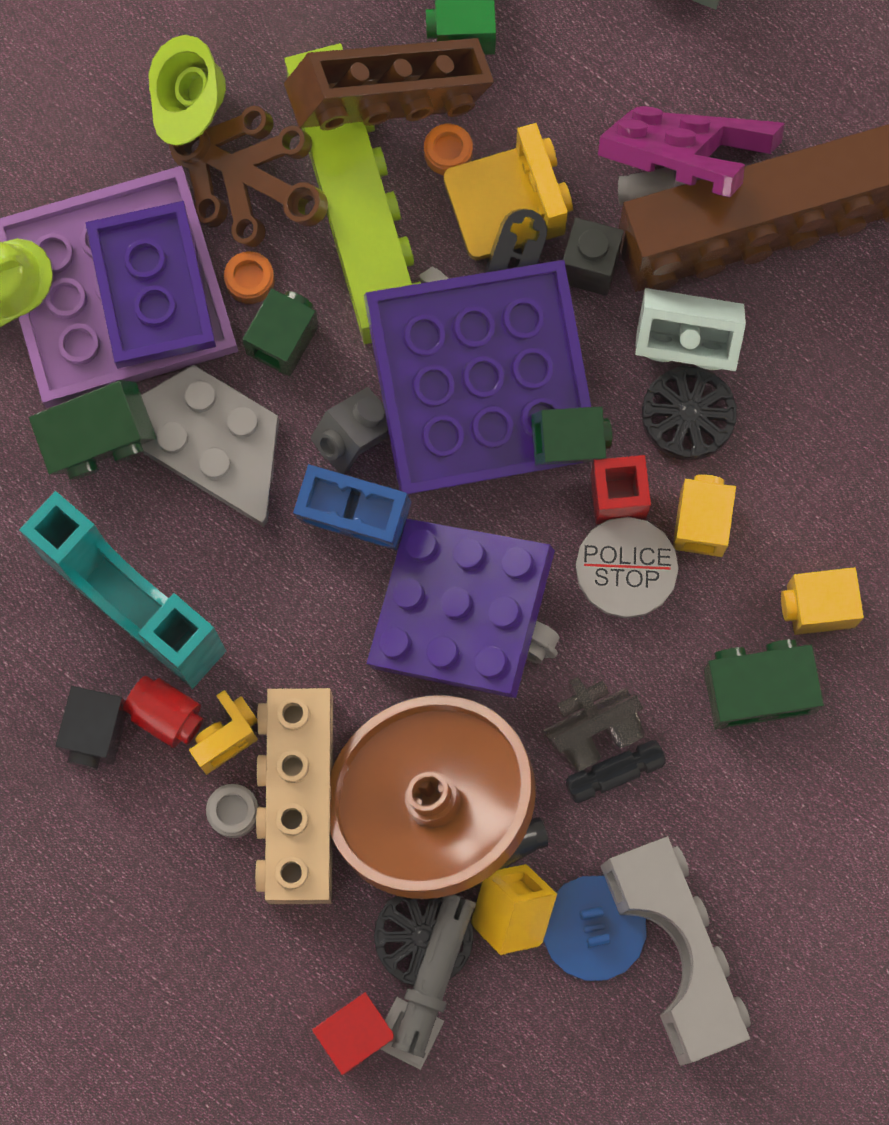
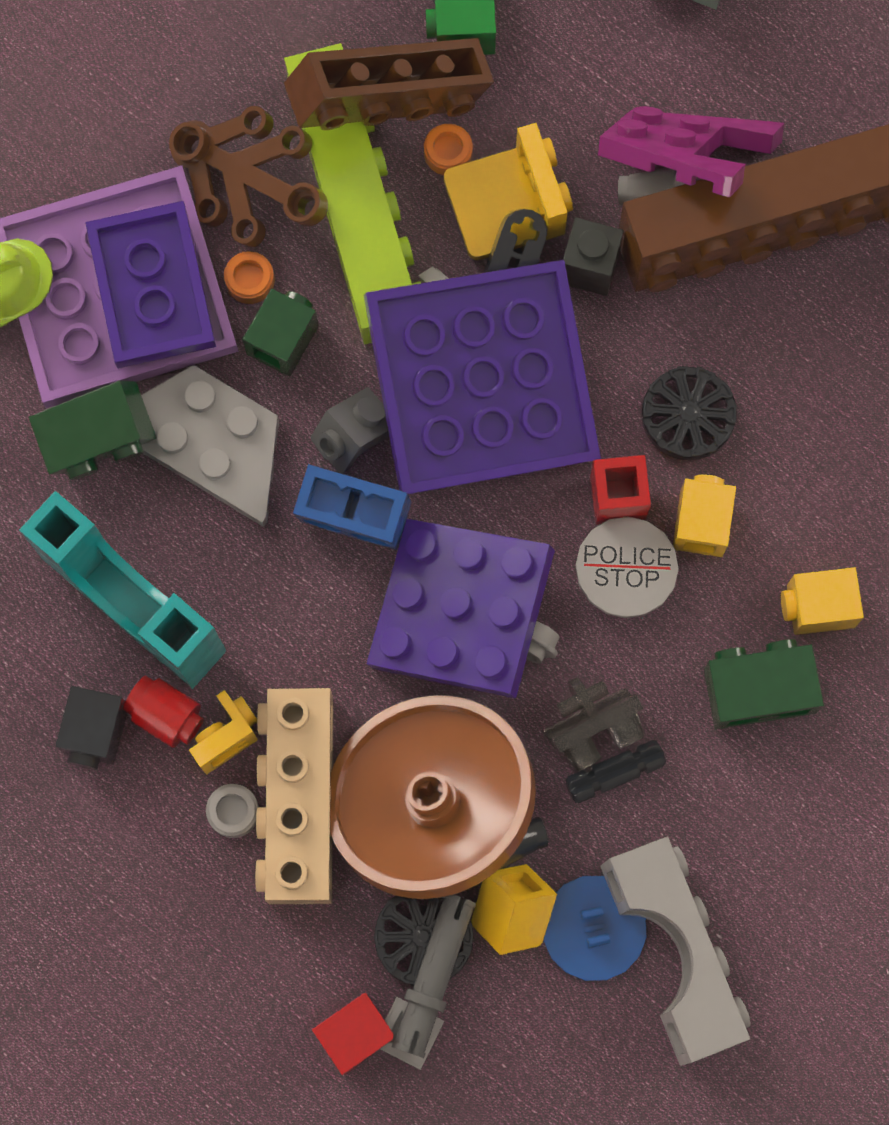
lime piece [148,35,226,146] -> none
dark green brick [531,406,612,466] -> none
light aqua brick [635,288,746,371] -> none

